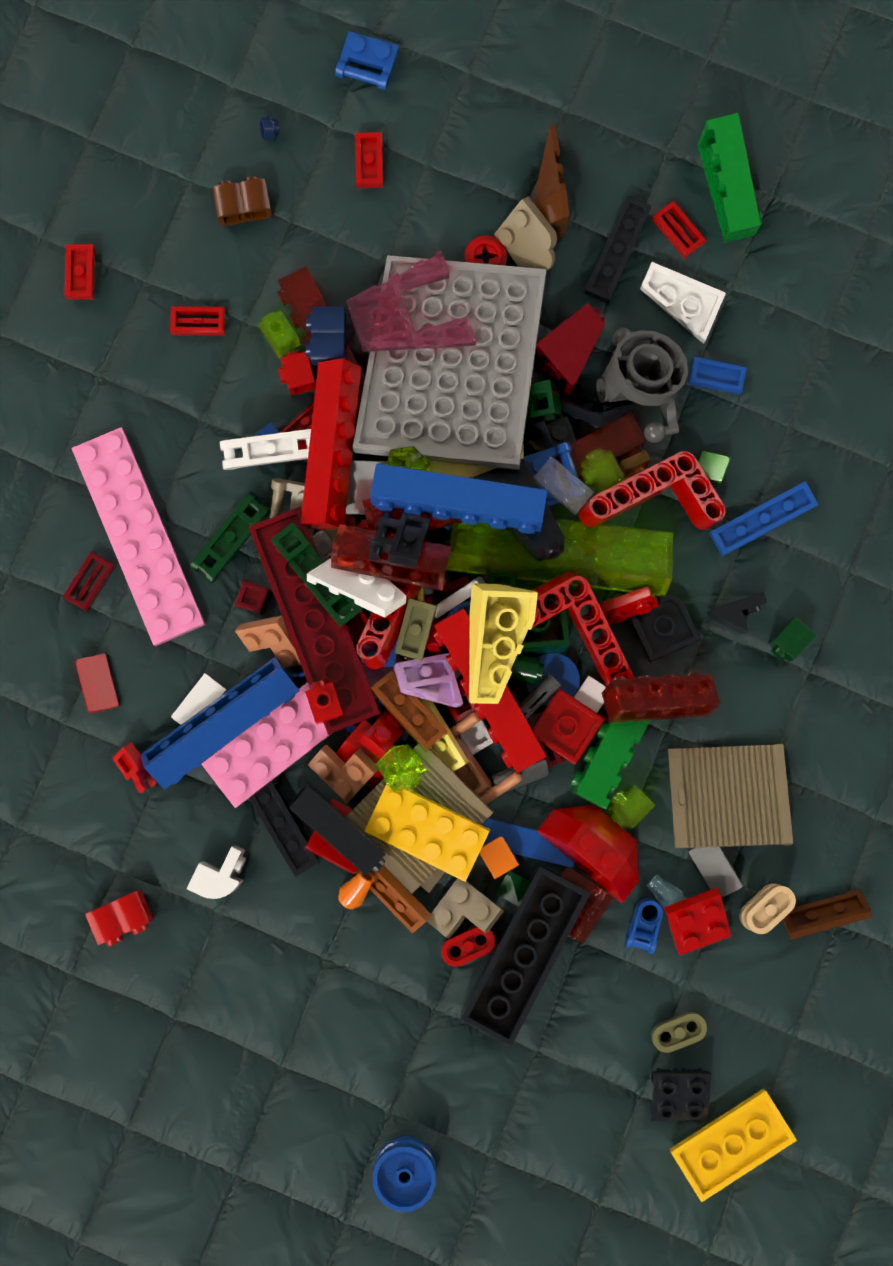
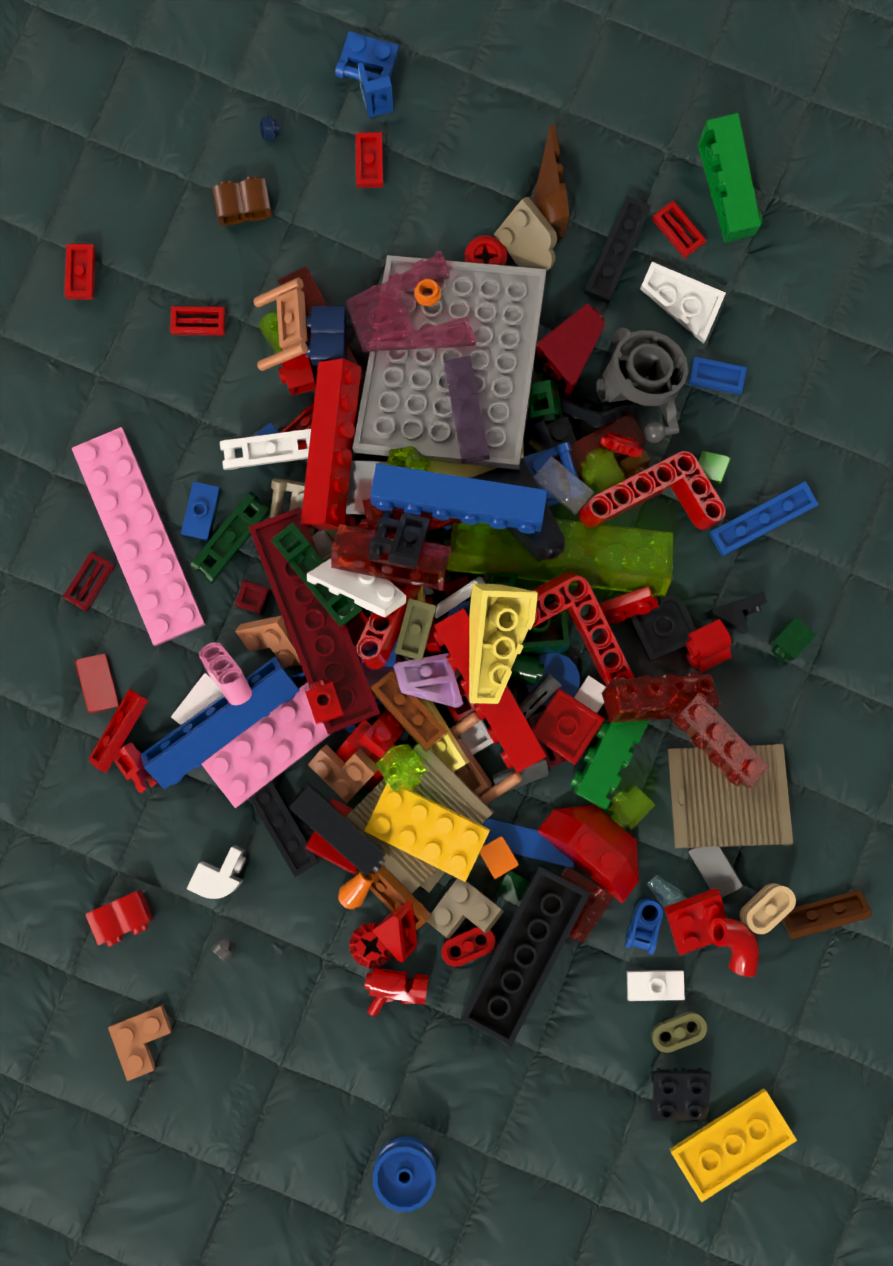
none -> red tile [88,689,148,773]
none -> nougat plate [108,1005,172,1081]
none -> blue plate [181,482,221,541]
none -> bright pink beam [199,642,252,705]
none -> dark grey hinge [210,938,235,963]
none -> nougat plate [253,277,308,371]
none -> red gear [349,923,392,969]
none -> blue panel [357,62,394,118]
none -> red piece [364,967,429,1017]
none -> red slope [372,900,418,963]
none -> orange plate [414,279,441,306]
none -> clear purple plate [443,356,490,464]
none -> red gear [600,432,644,457]
none -> white plate [626,970,685,1001]
none -> clear red brick [664,689,769,788]
none -> red brick [686,619,732,673]
none -> red cylinder [710,917,760,977]

